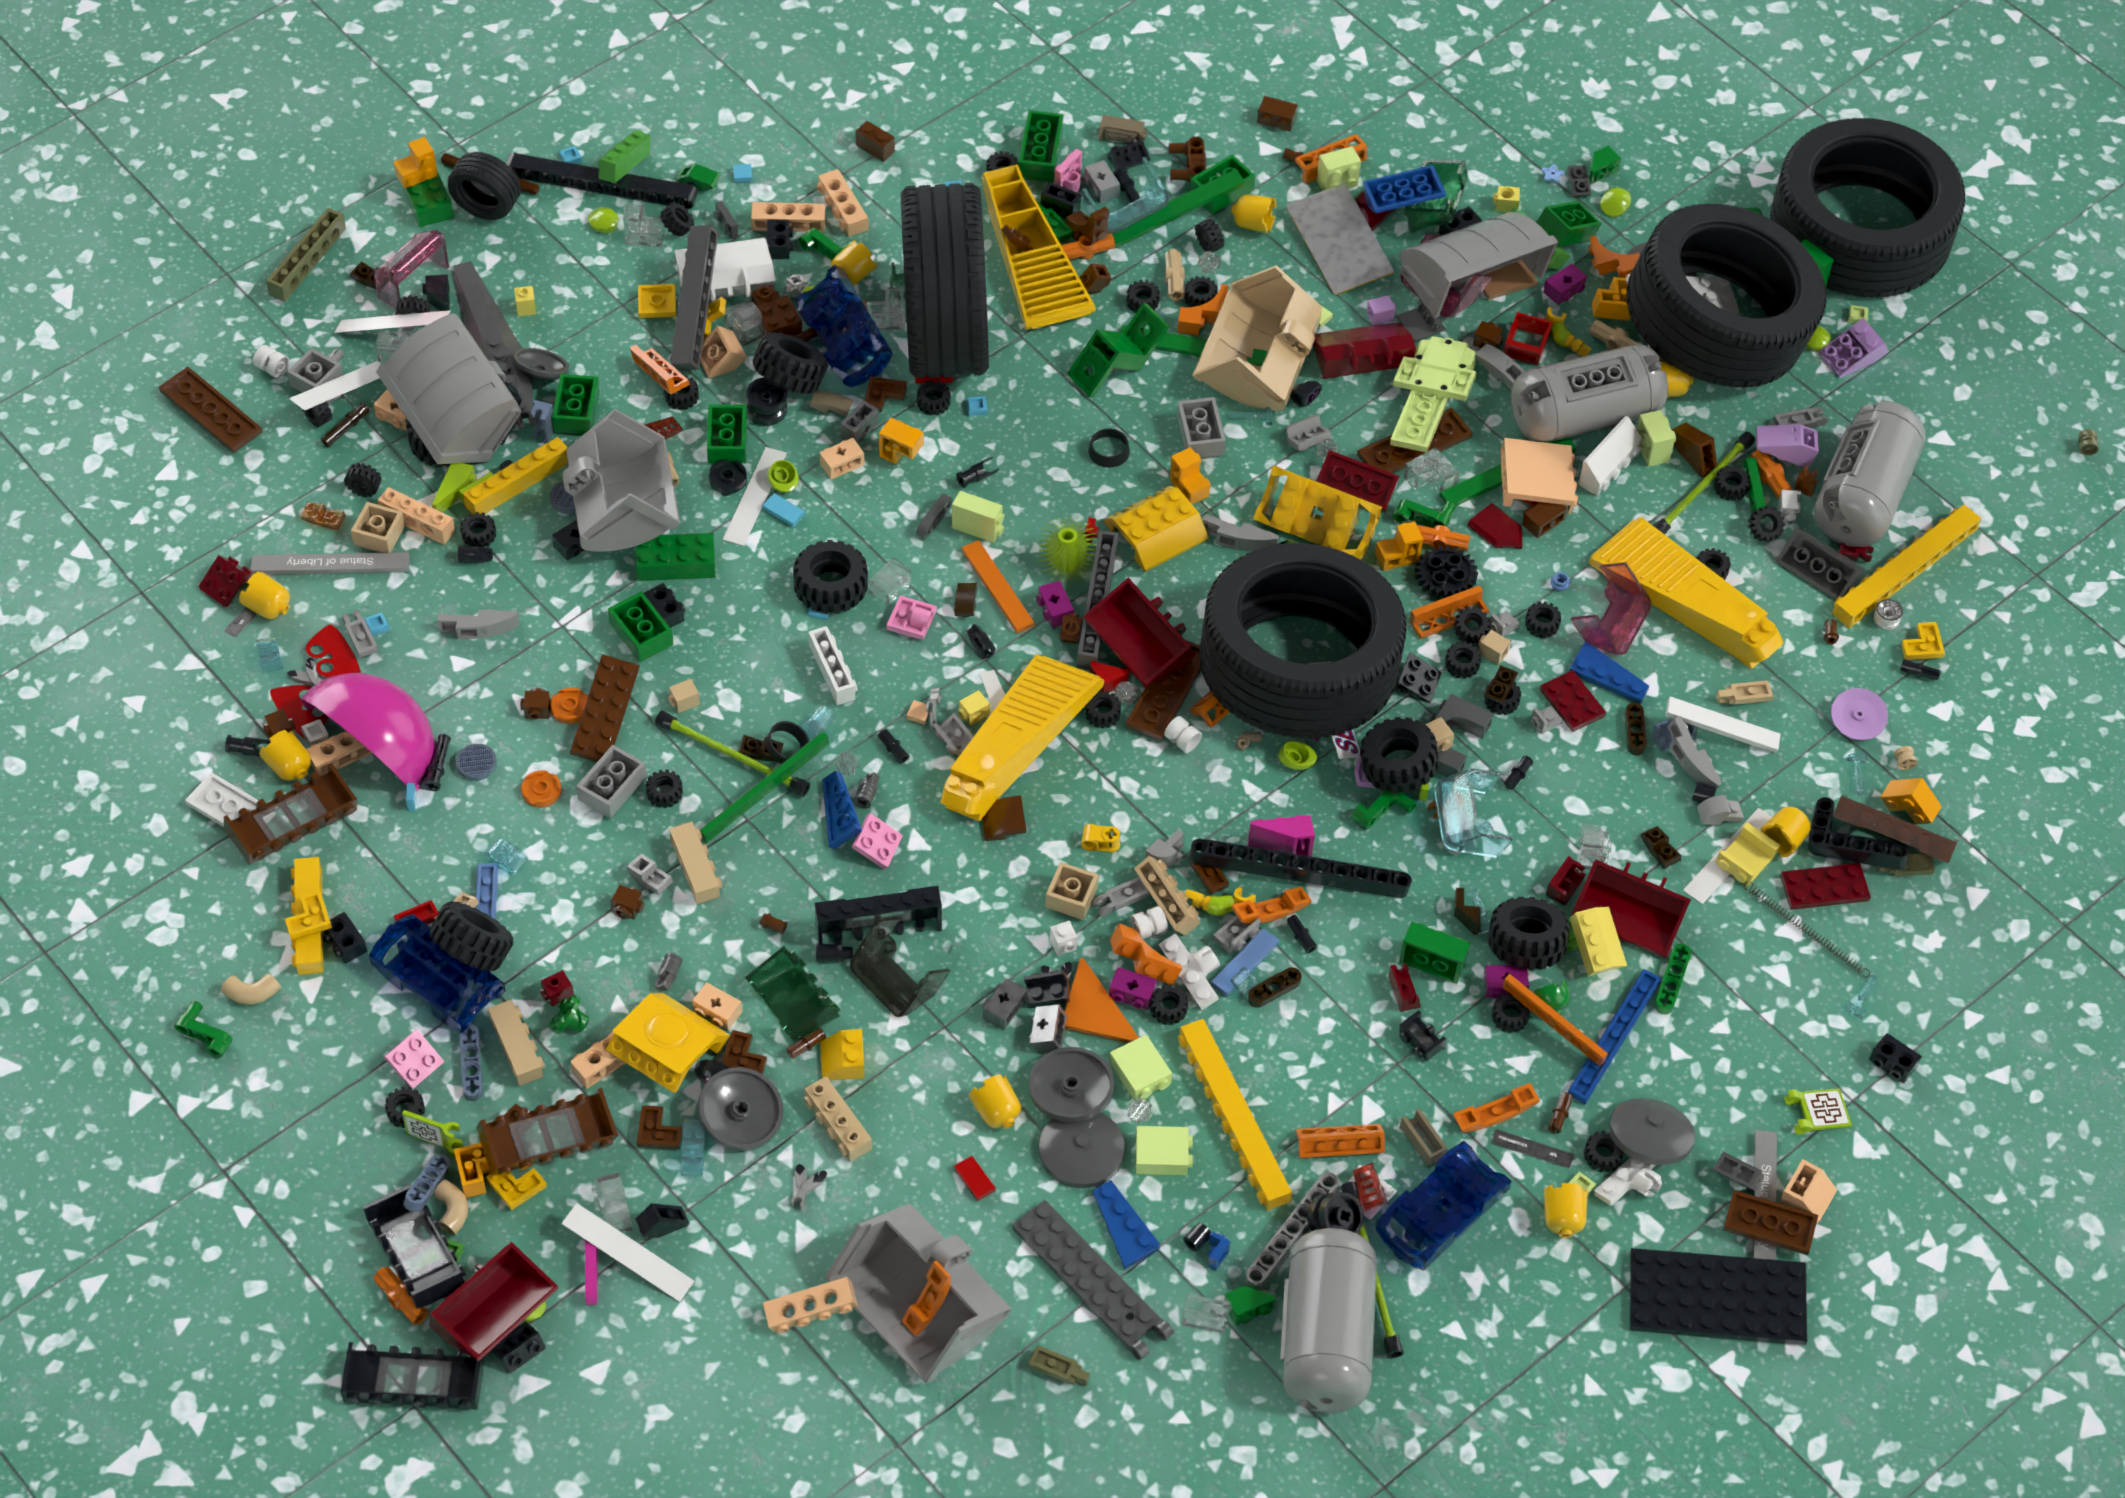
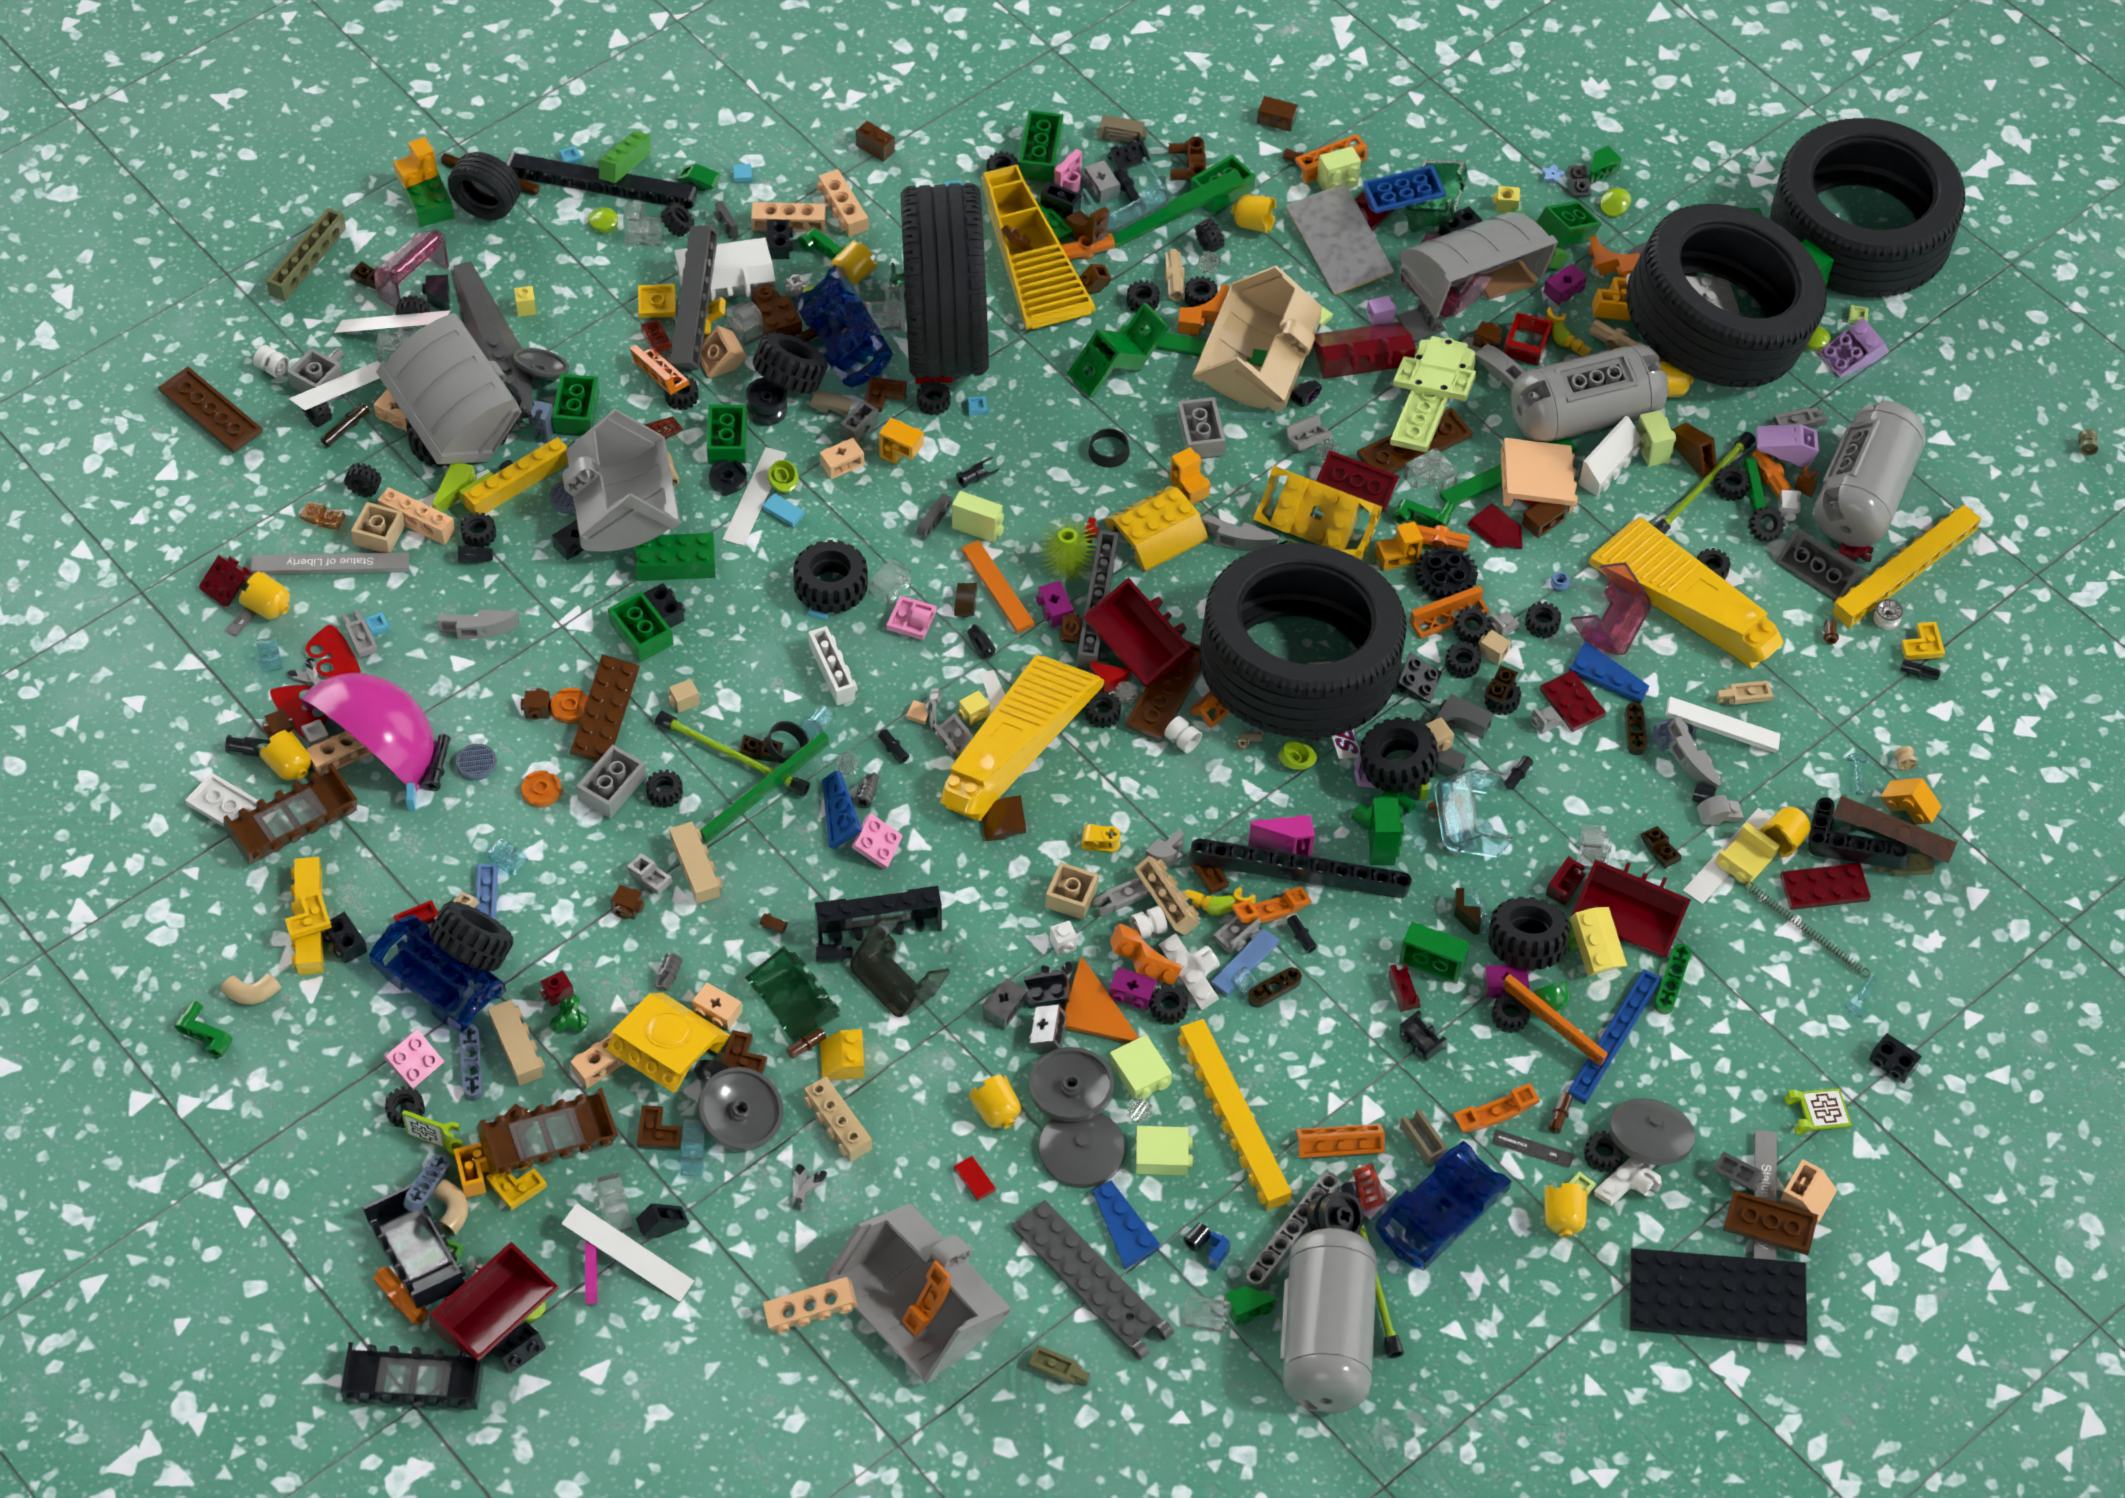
lavender piece [1831,688,1889,741] -> none
none -> clear red slope [641,319,672,353]
none -> green brick [1368,798,1404,865]

